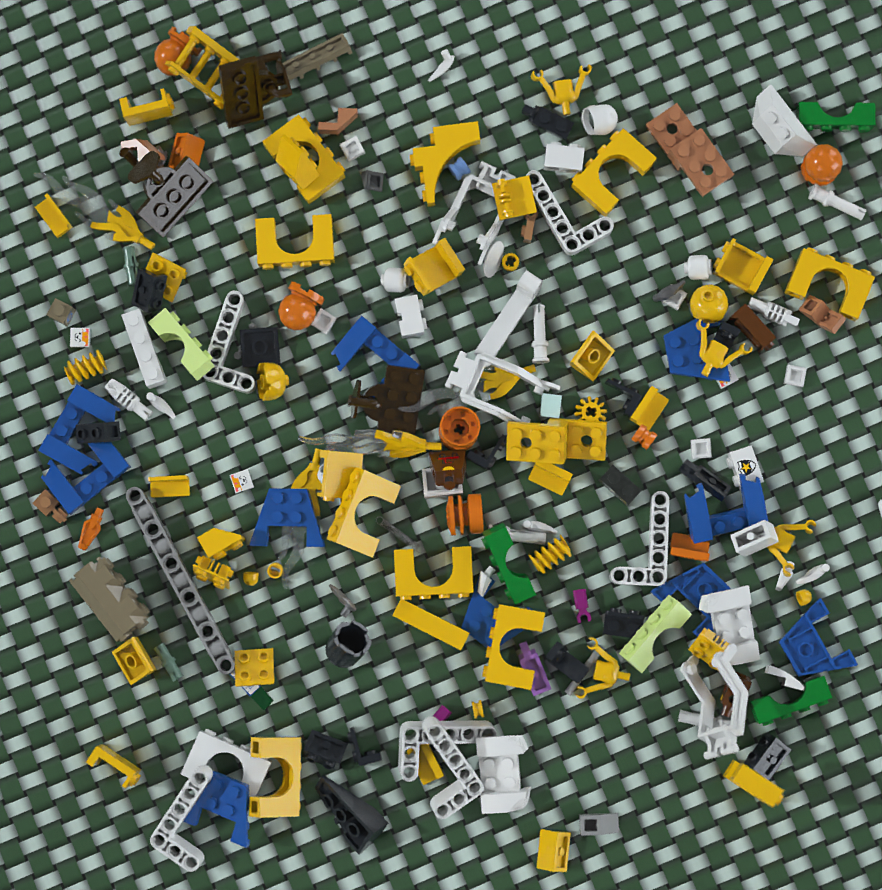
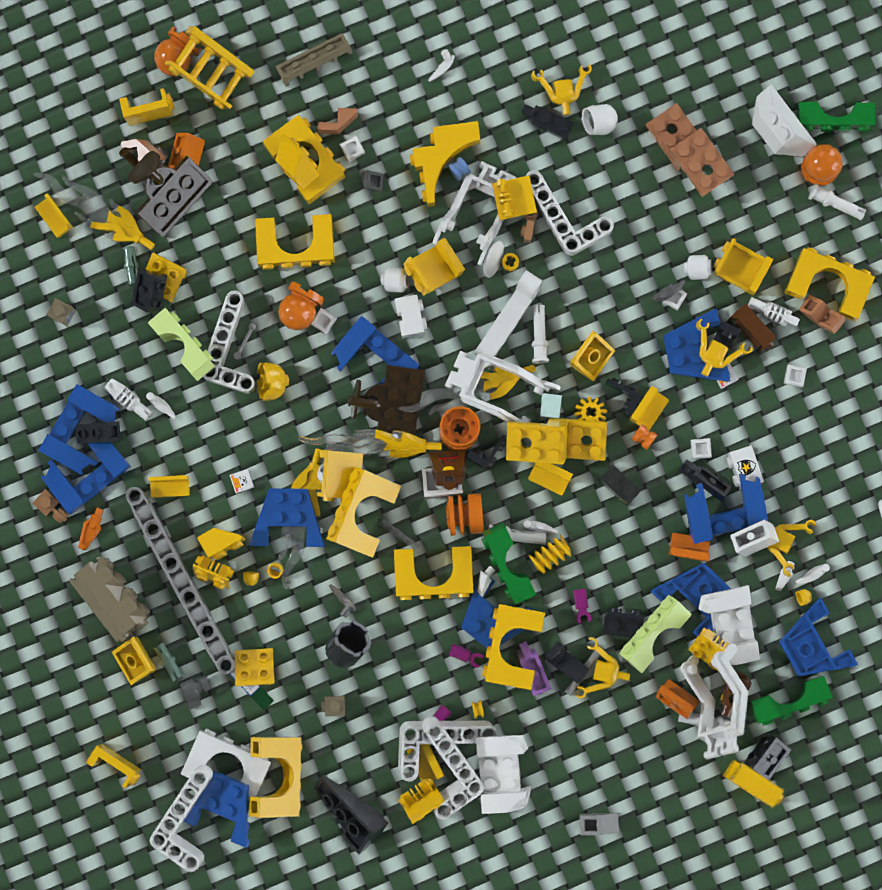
yellow piece [64,350,108,385] -> none
white tile [70,328,91,348] -> none
white arch [121,308,168,389] -> none
dark brown plate [218,50,292,129] -> none
black plate [239,327,281,368] -> none
black bracket [302,730,348,771] -> none
black bracket [347,727,382,766] -> none
yellow slope [392,600,470,650] -> none
yellow panel [537,829,571,872] -> none
white brick [544,142,585,174] -> none
yellow arch [571,128,657,217] -> none
white beam [609,491,669,586] -> none
yellow cylinder [690,284,728,324] -> none
white slope [765,665,804,691] -> none
none -> dark grey piece [180,675,211,710]
none -> dark tan brick [321,696,346,717]
none -> yellow hinge [398,778,445,824]
none -> magenta bar [449,643,484,668]
none -> orange panel [655,679,700,720]

